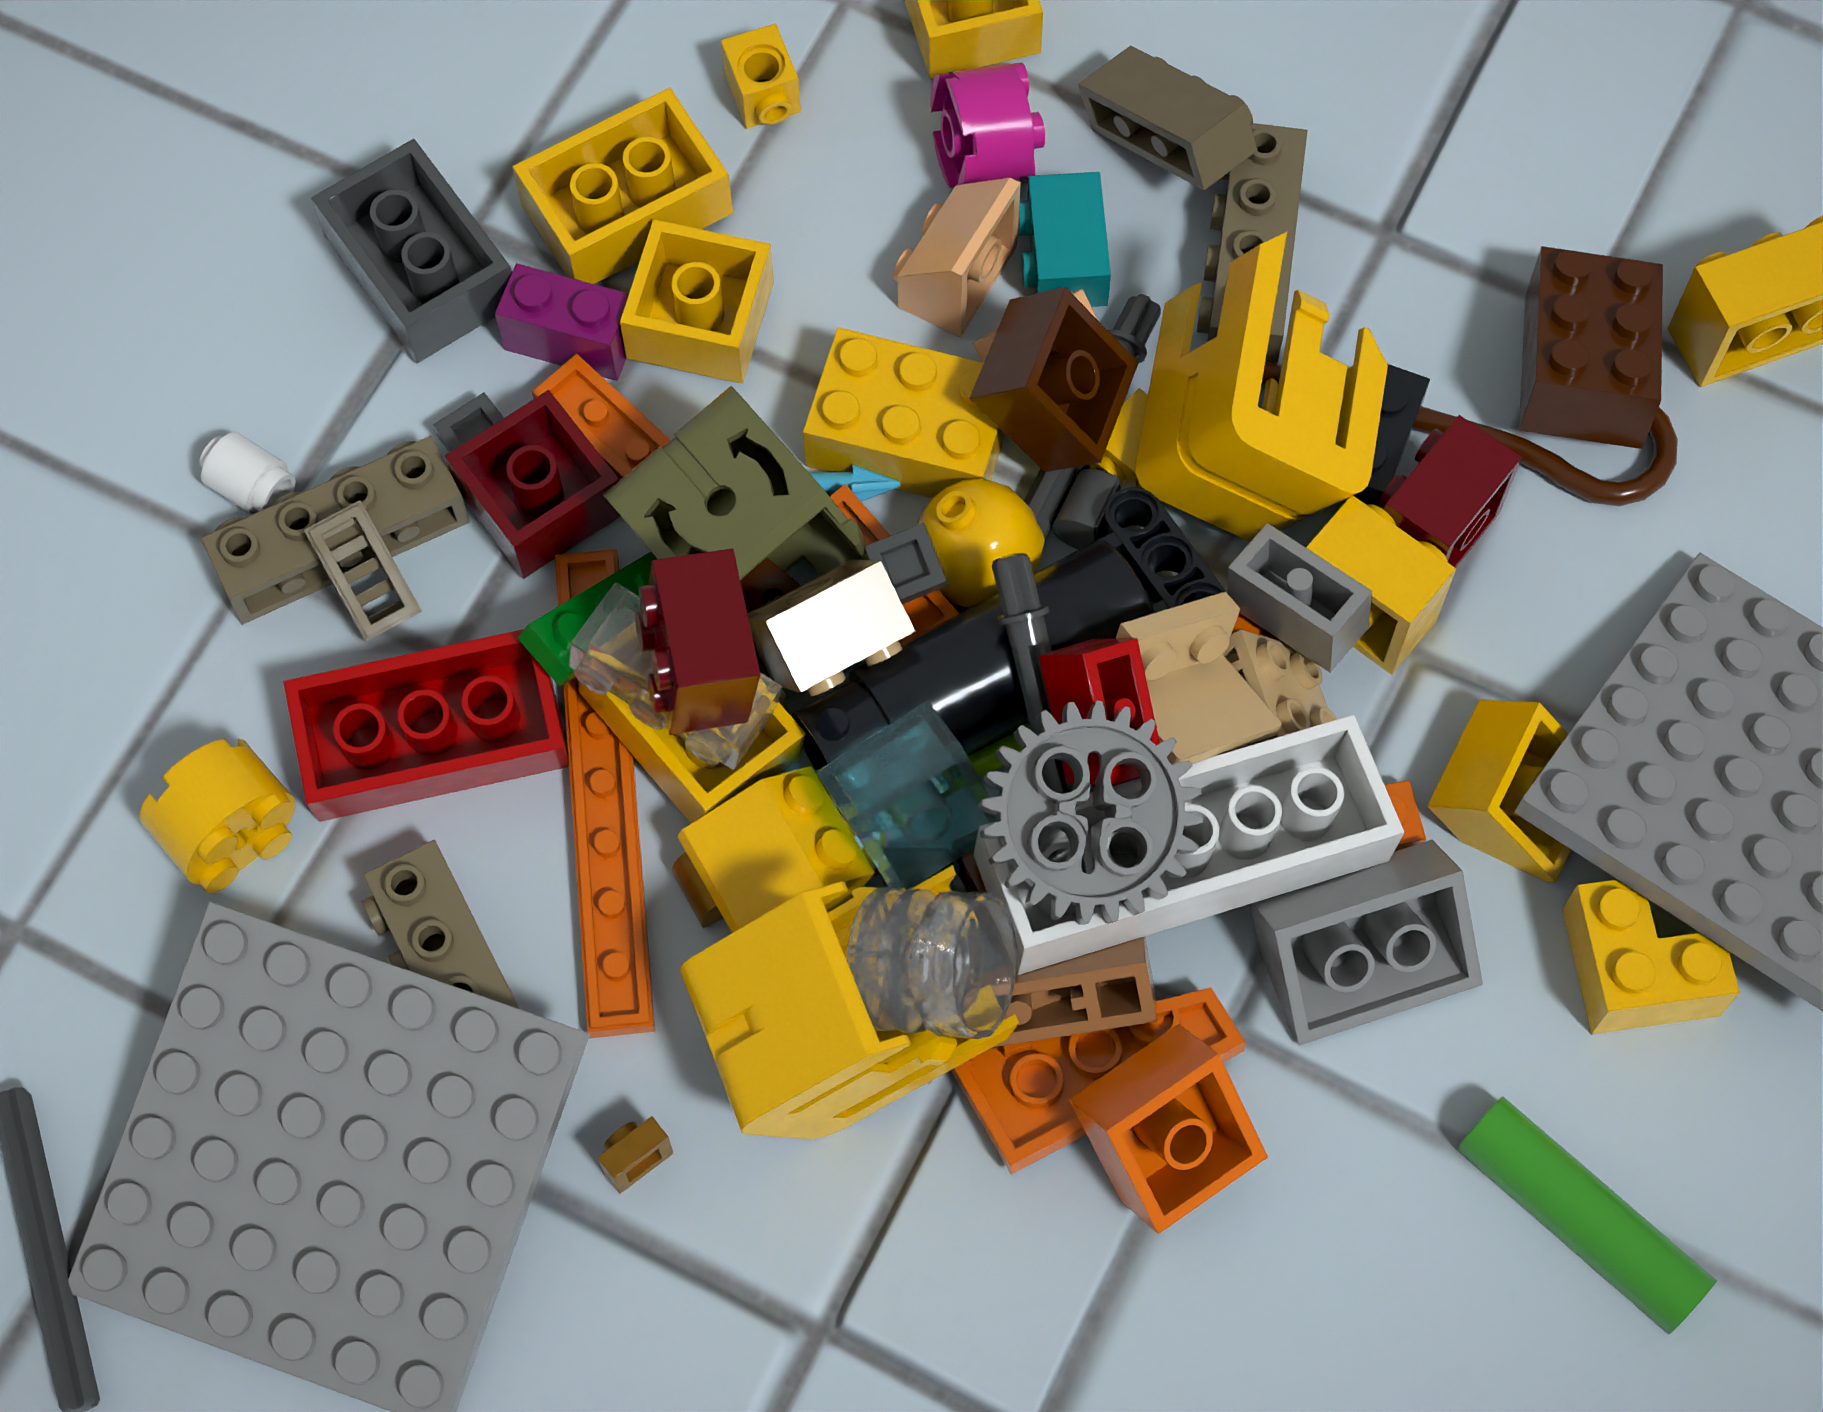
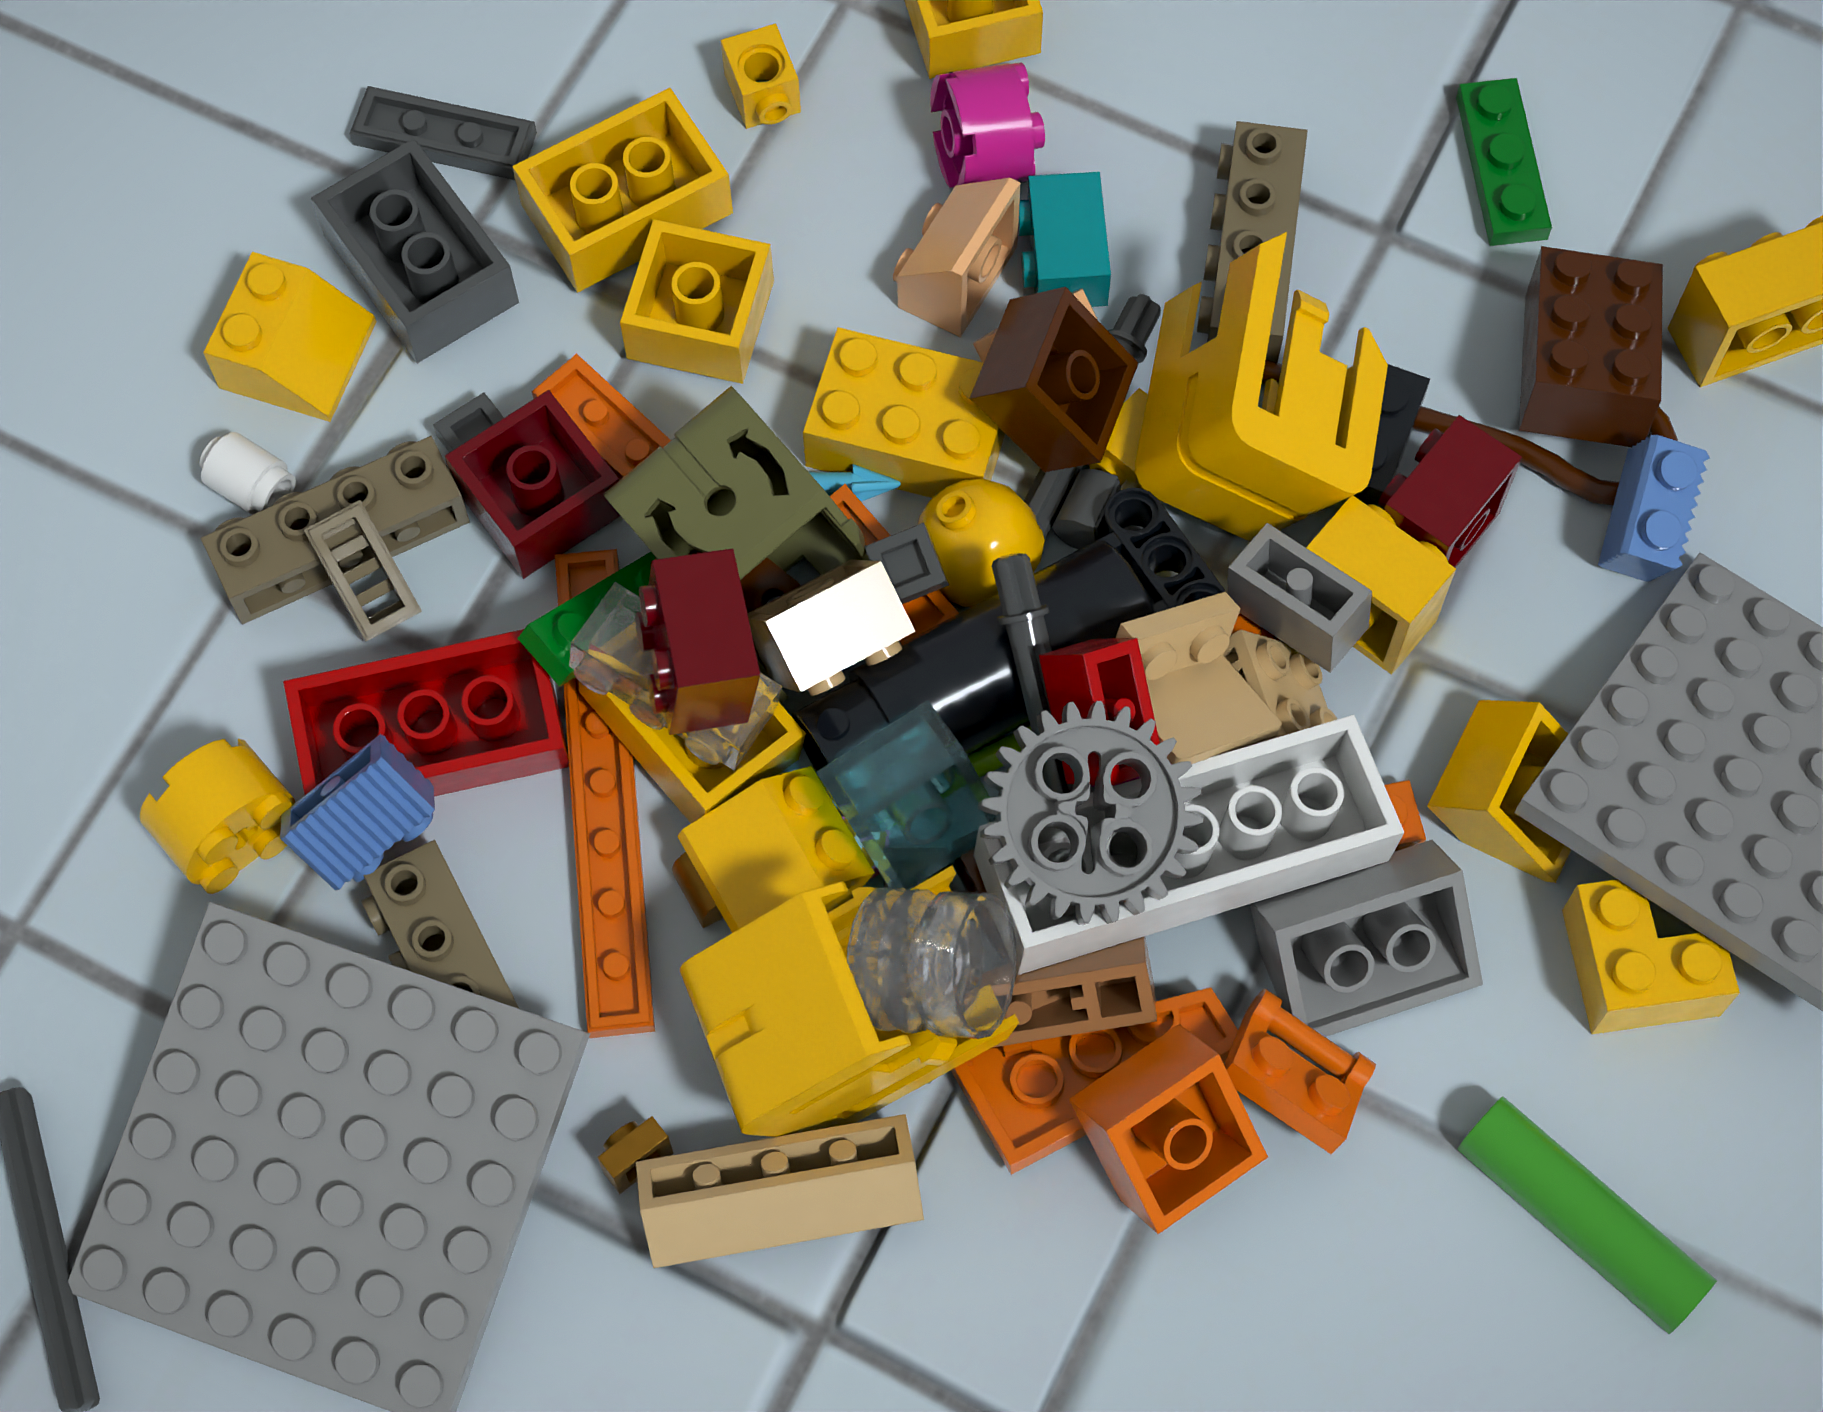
magenta brick [495,263,629,381] -> none
dark tan brick [1078,45,1258,190] -> none
none -> yellow slope [203,252,377,422]
none -> medium blue brick [280,734,435,890]
none -> dark grey tile [349,86,537,180]
none -> tan brick [636,1114,924,1268]
none -> orange plate [1224,988,1376,1154]
none -> green plate [1456,78,1552,246]
none -> medium blue brick [1598,435,1710,582]

